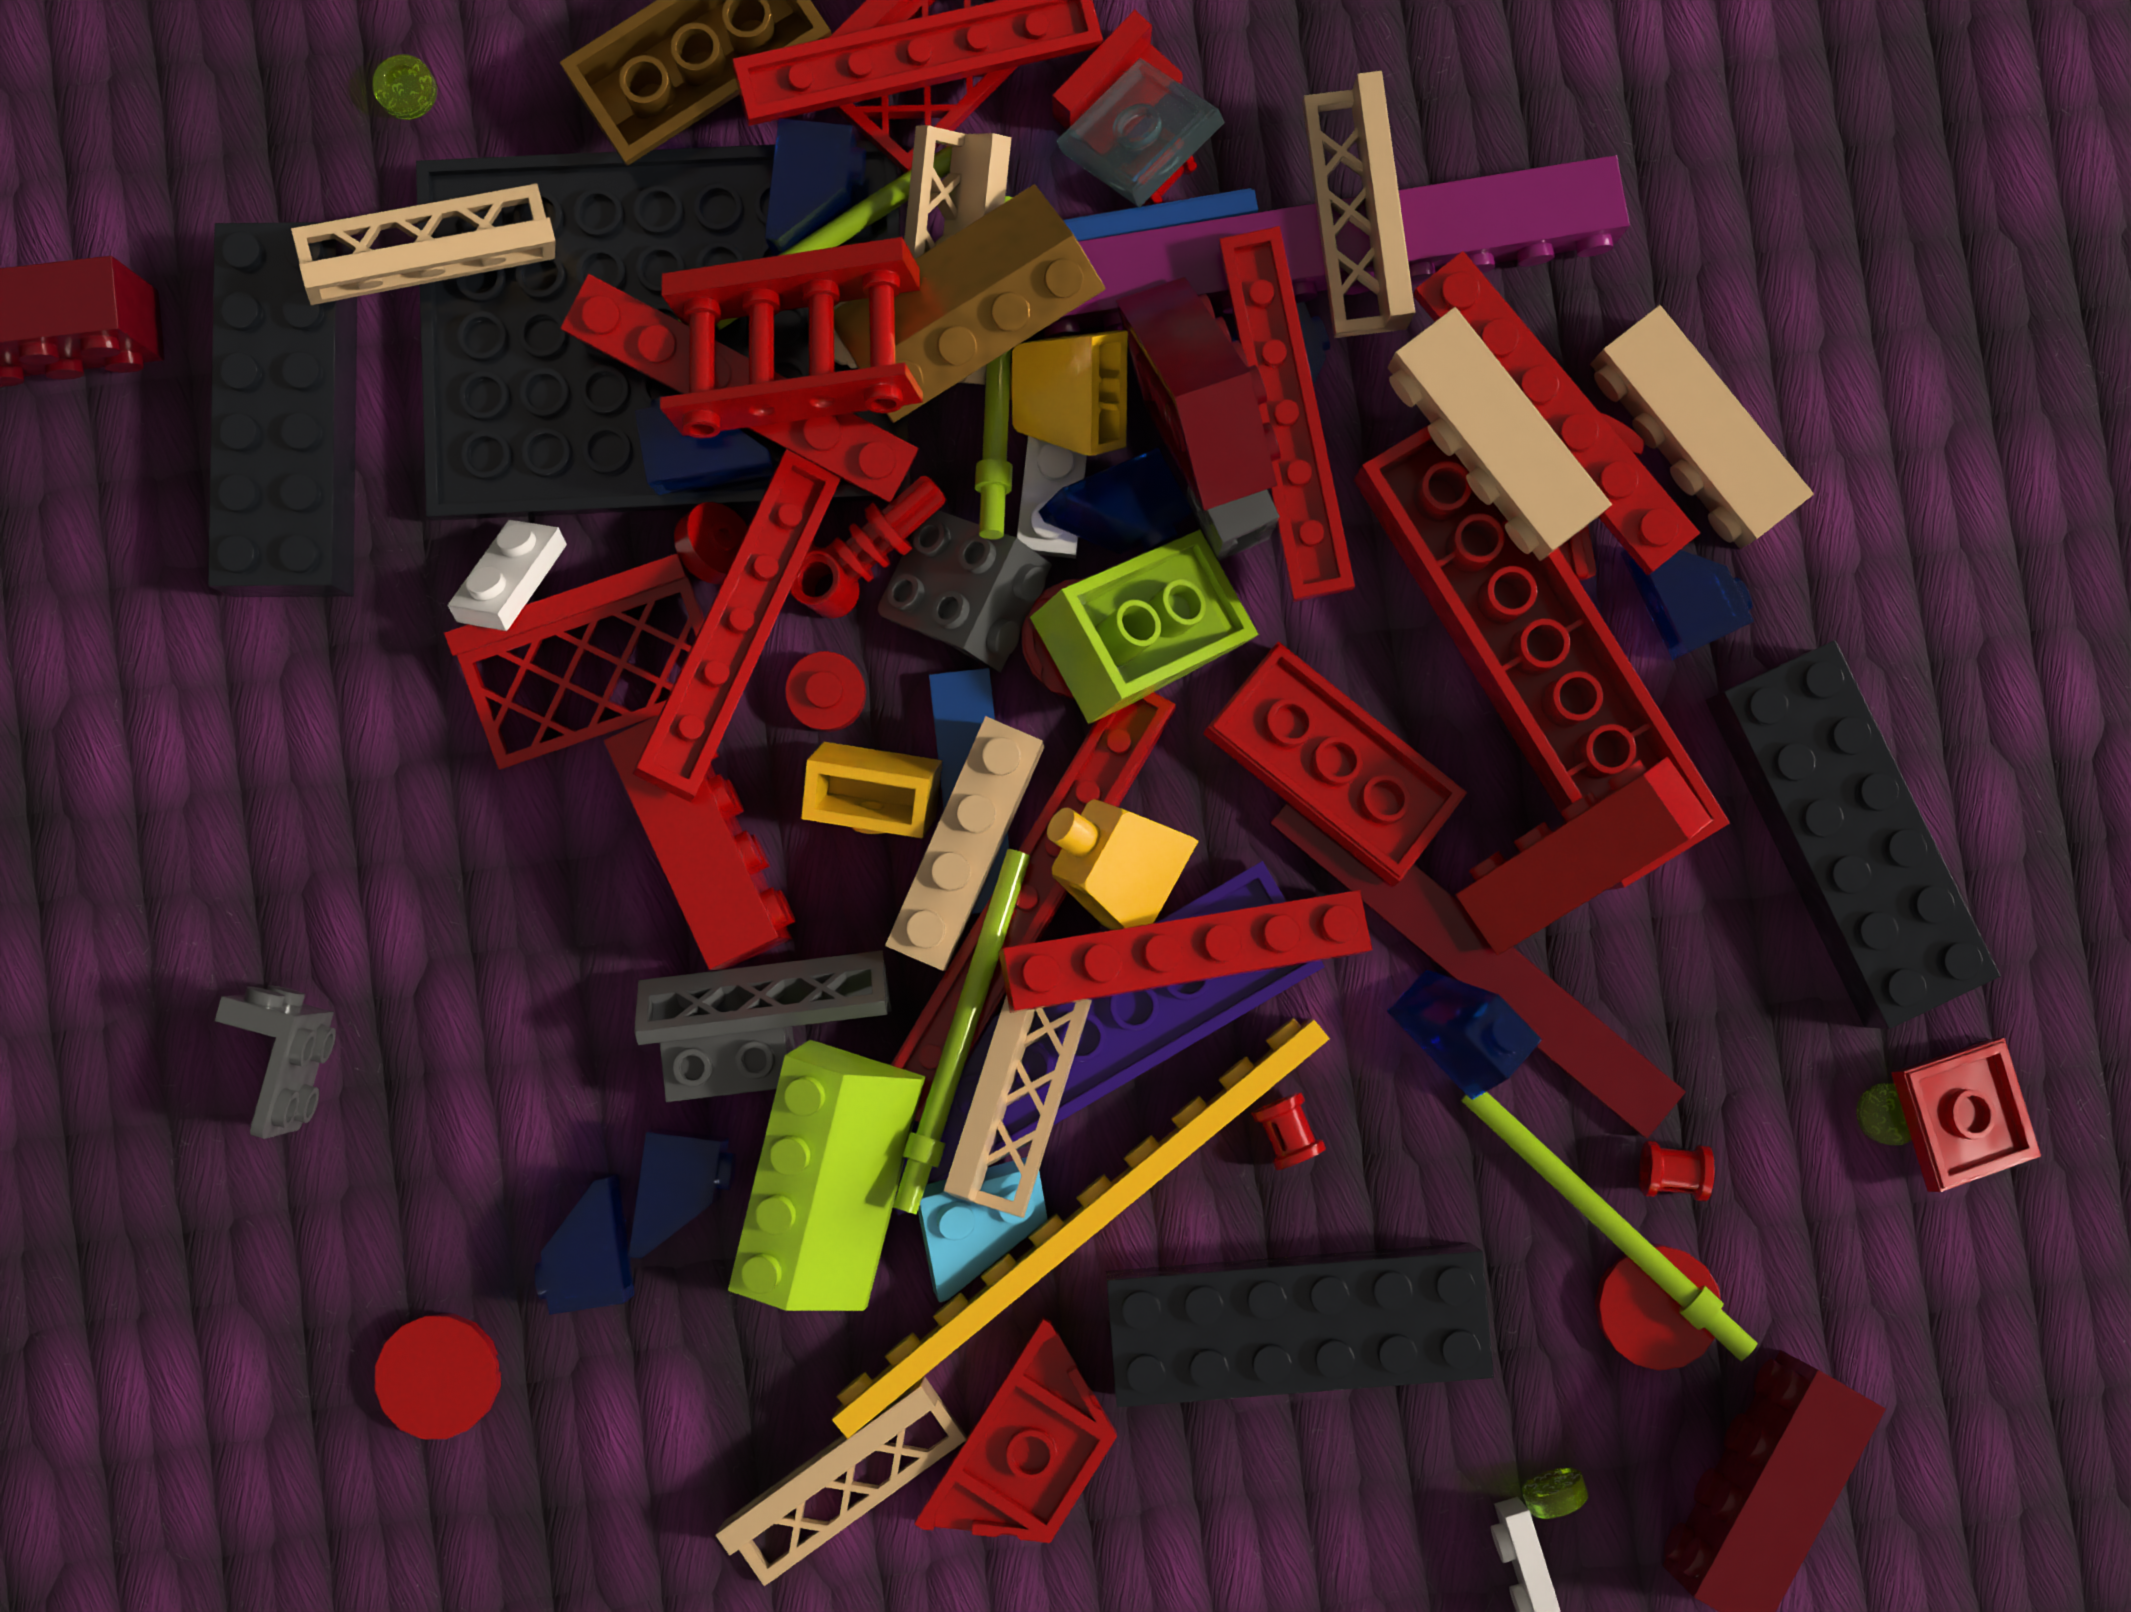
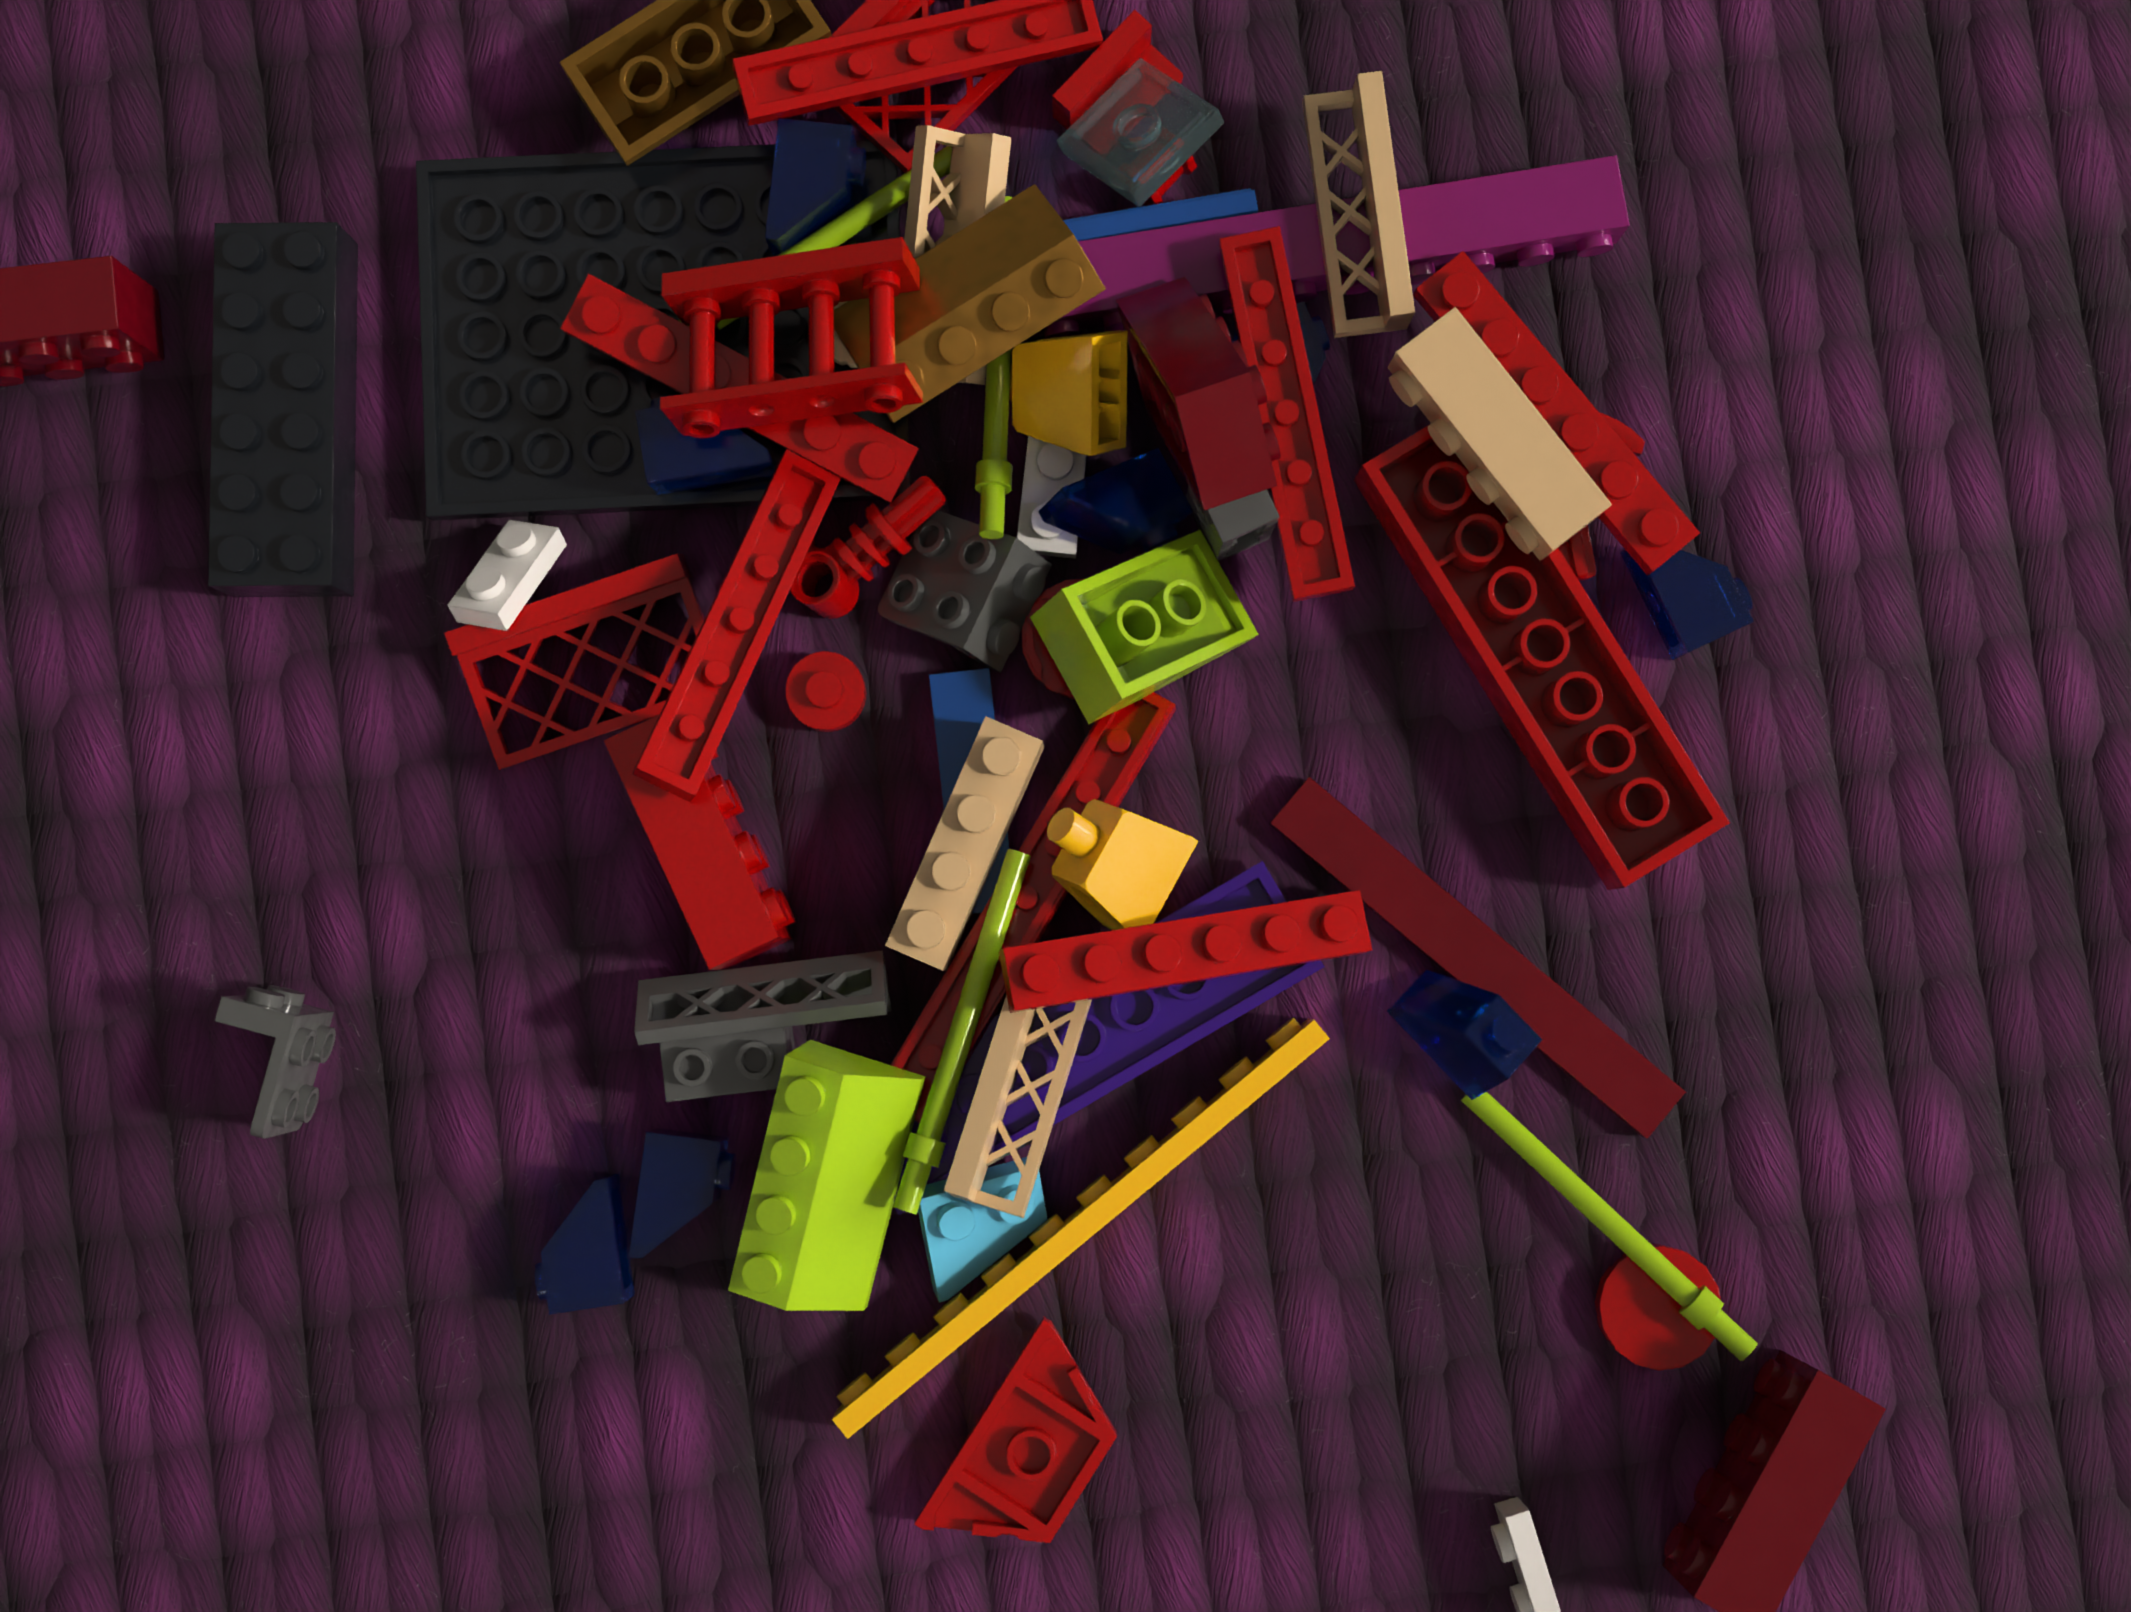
tan fence [291,184,555,305] -> none
clear neon green tile [373,54,437,120] -> none
red tile [375,1313,501,1439] -> none
red wheel [674,502,748,584] -> none
tan fence [716,1376,967,1586] -> none
yellow brick [801,742,943,838] -> none
black brick [1106,1243,1494,1407] -> none
red tile [1203,641,1467,887] -> none
red bush [1251,1092,1326,1170] -> none
red brick [1455,757,1712,956] -> none
clear neon green tile [1522,1468,1589,1519] -> none
tan brick [1590,305,1814,549] -> none
red bush [1639,1141,1715,1201] -> none
black brick [1705,640,2001,1029] -> none
clear neon green tile [1856,1083,1912,1145] -> none
plate [1891,1038,2041,1192] -> none

